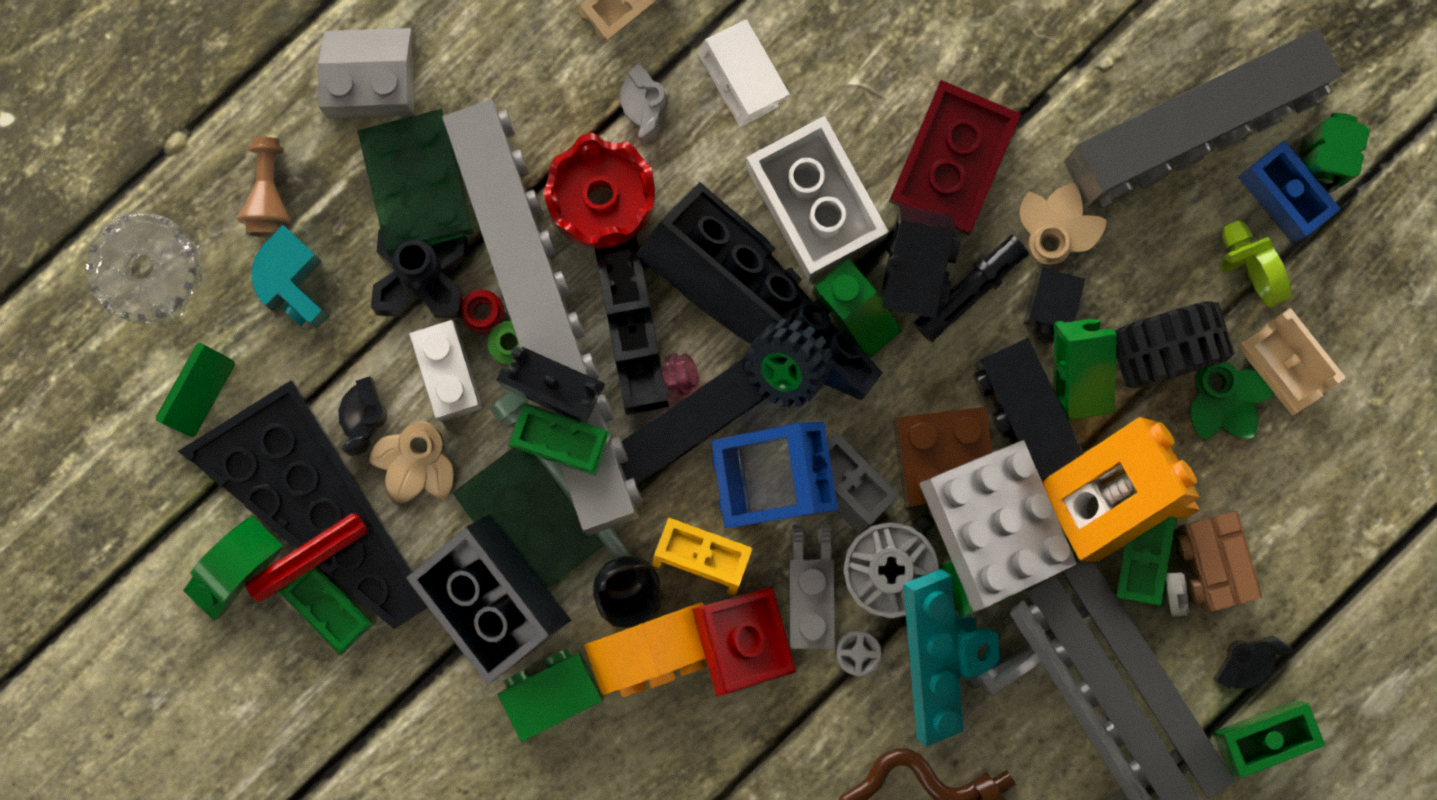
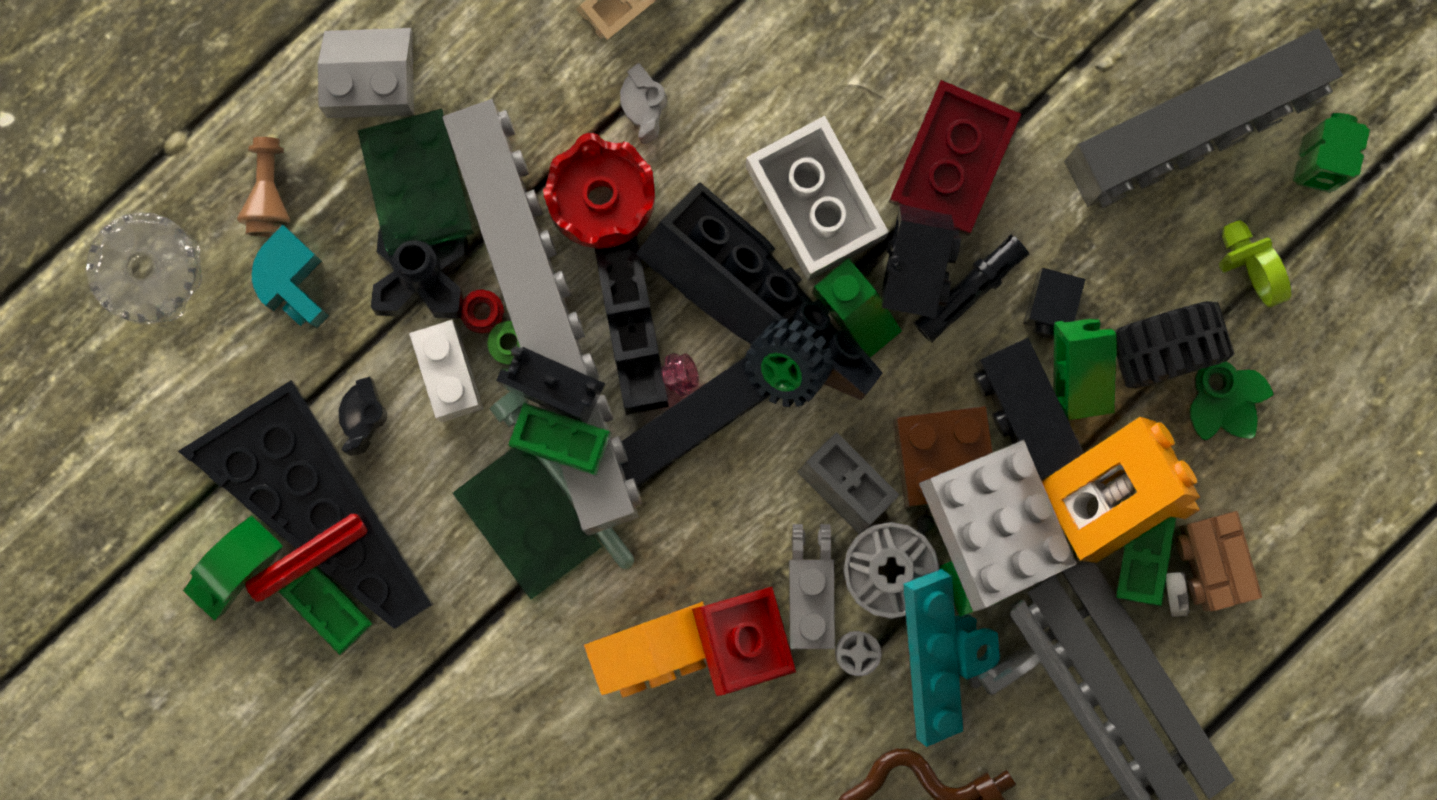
green slope [155,342,235,437] -> none
tan plate [369,421,455,504] -> none
black brick [406,514,572,685] -> none
green brick [497,648,604,742] -> none
black hair [593,556,661,628] -> none
yellow hinge [651,517,753,597] -> none
white hinge [698,19,790,128] -> none
blue window [711,421,838,528] -> none
tan plate [1019,183,1107,266] -> none
green brick [1212,700,1326,778] -> none
black piece [1213,635,1292,689] -> none
tan hinge [1237,308,1346,416] -> none
blue brick [1238,140,1341,244] -> none

